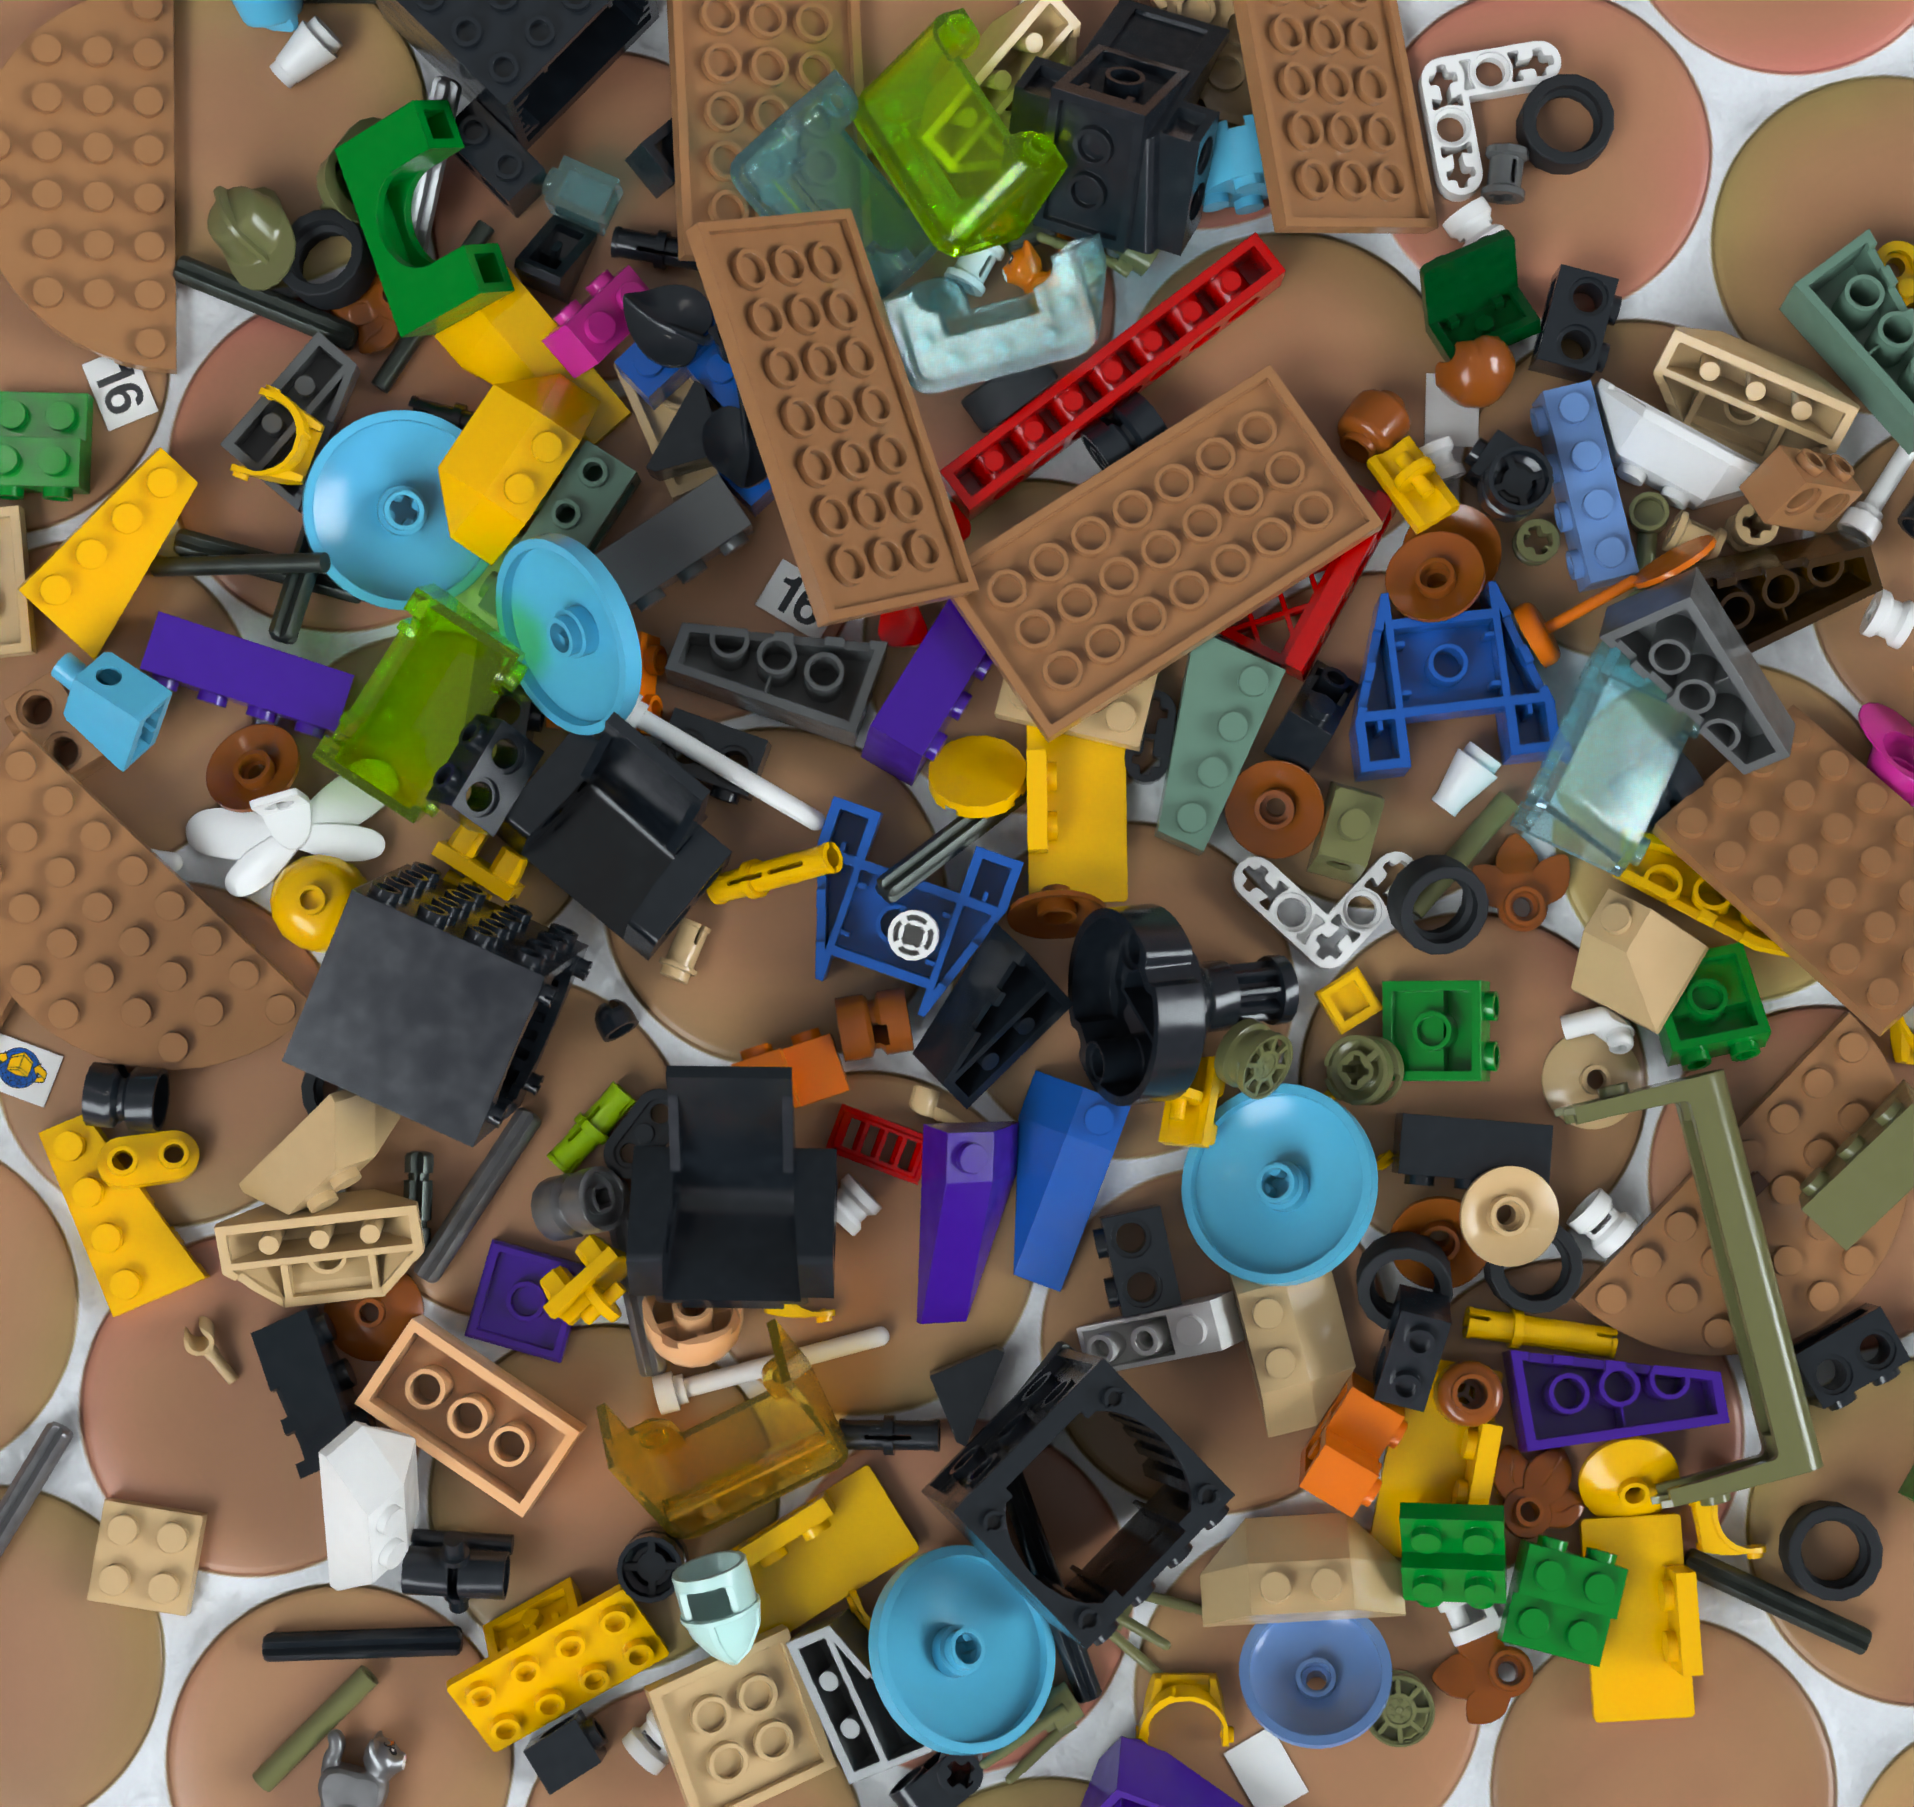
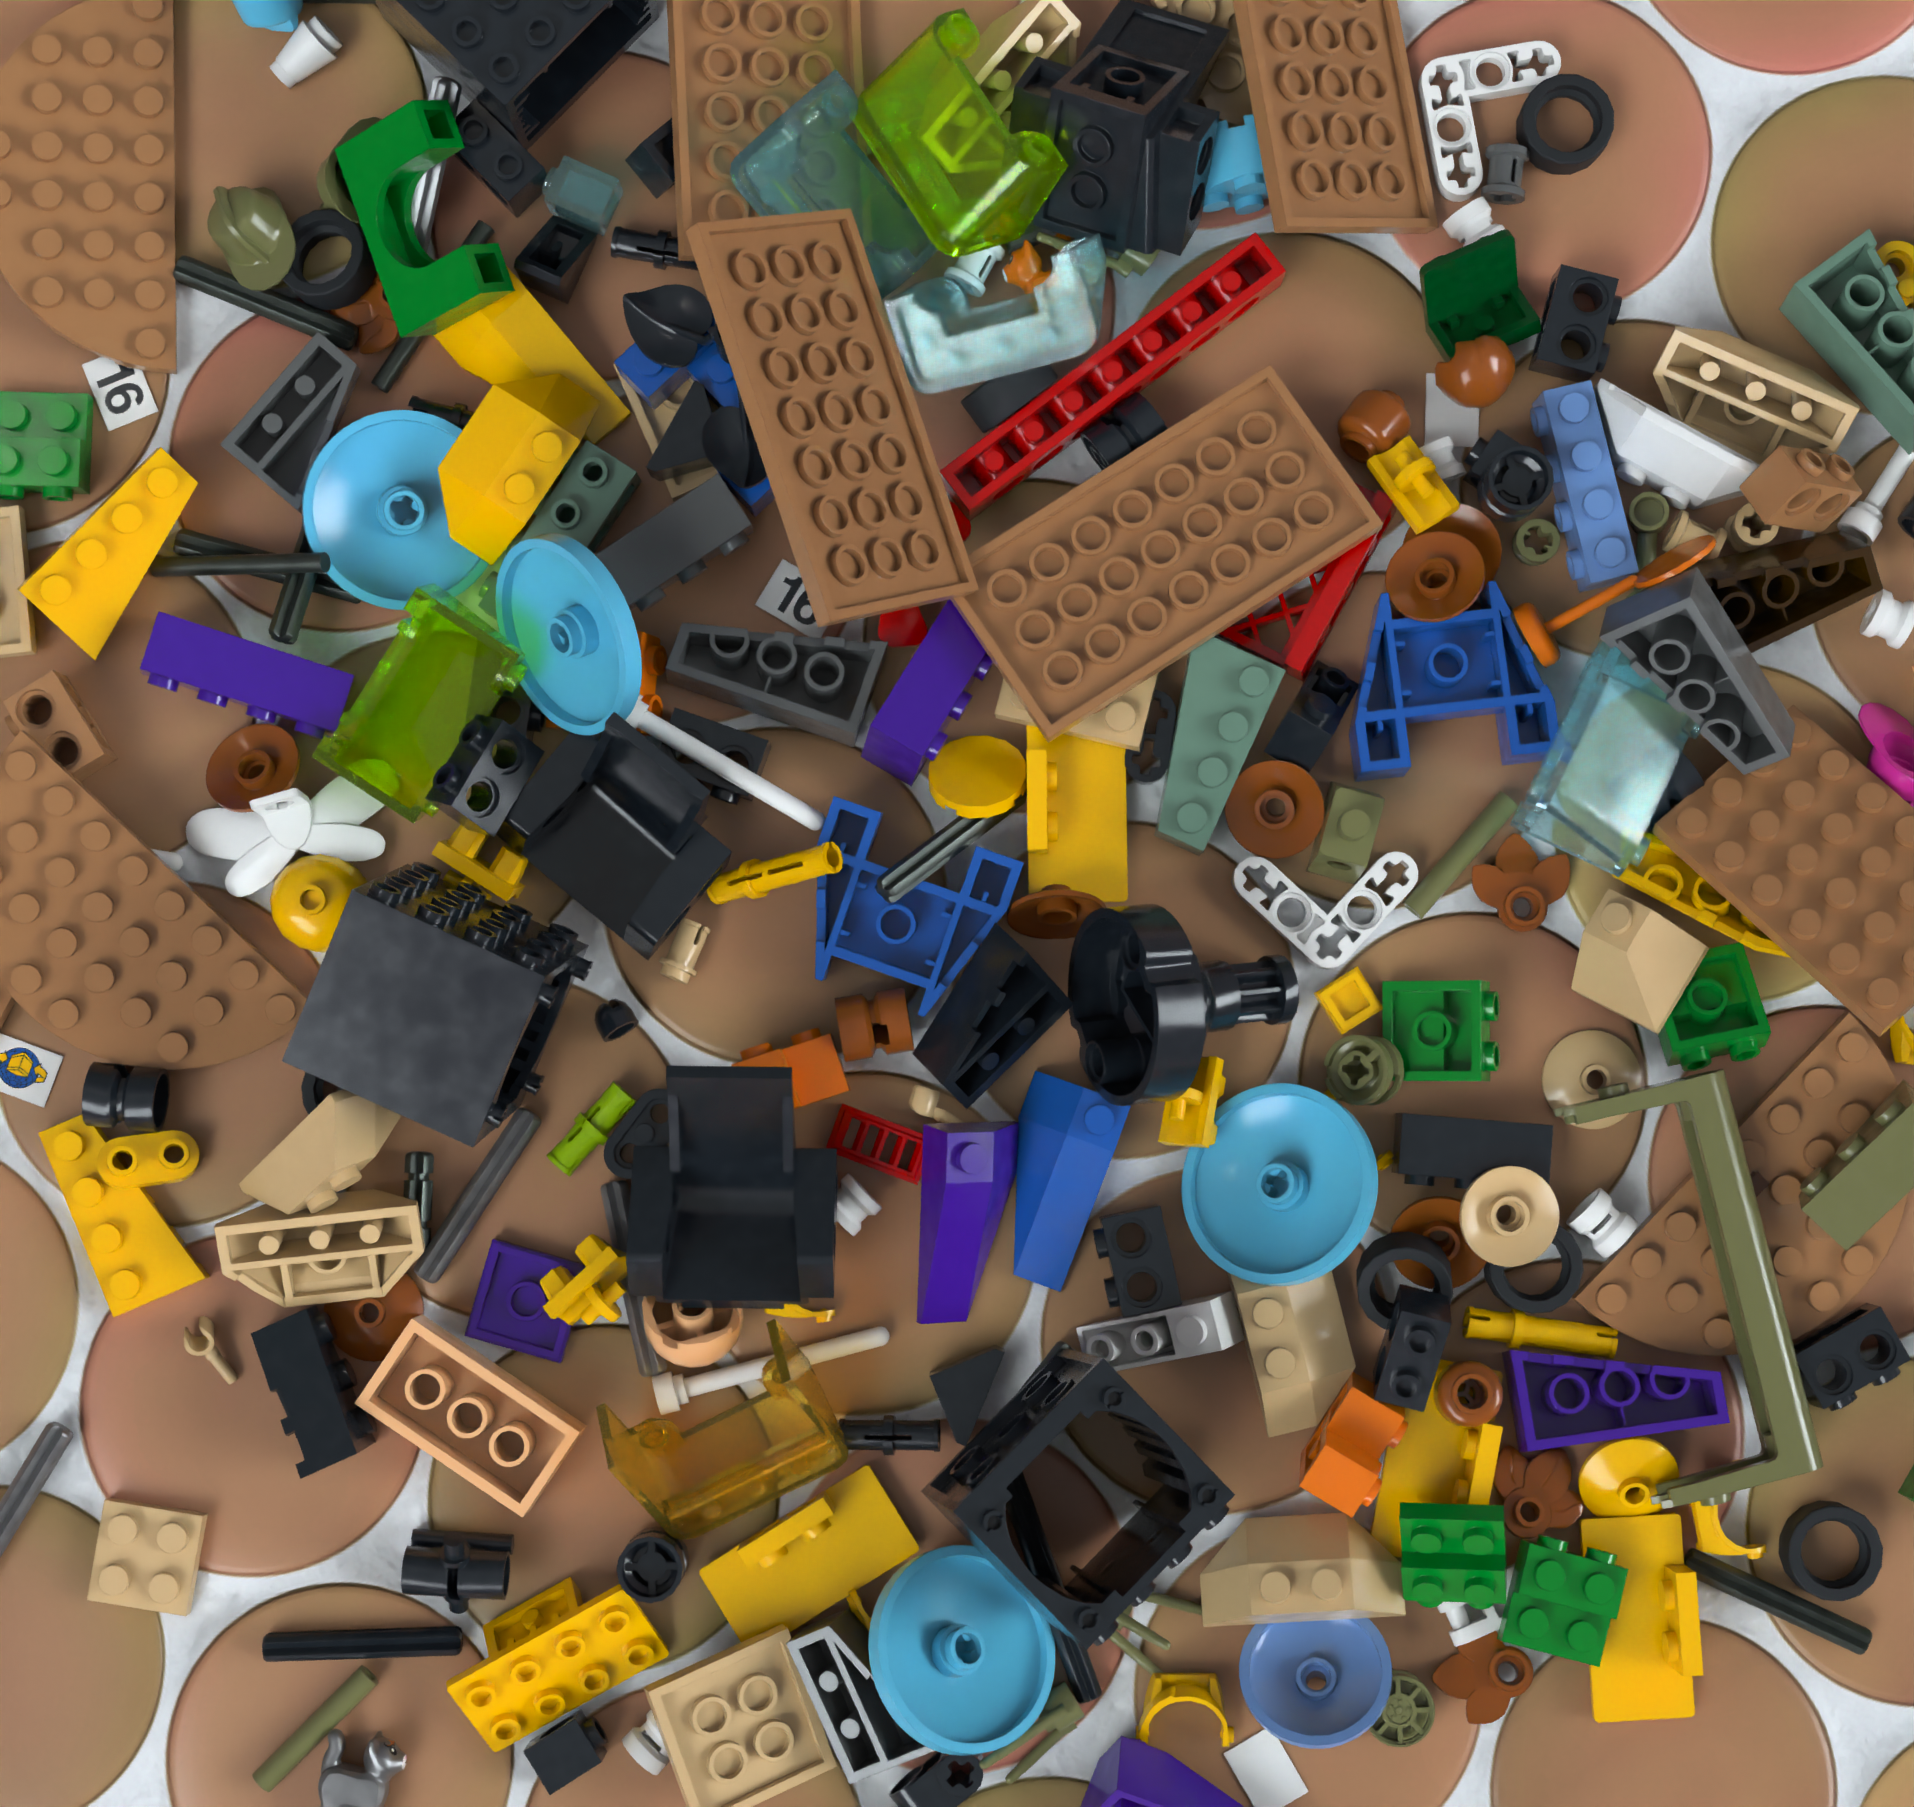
medium azure torso [51,652,173,772] -> none
yellow helmet [230,384,325,485] -> none
white wedge [318,1421,419,1591] -> none
flat silver wheel [531,1166,627,1241] -> none
dark pink brick [542,265,650,379] -> none
light aqua helmet [671,1550,761,1666] -> none
white wheel [888,910,939,961] -> none
olive wheel [1214,1018,1293,1099] -> none
black tyre [1387,855,1489,955] -> none
white cone [1431,741,1501,817] -> none
white arm [1560,1006,1635,1054] -> none

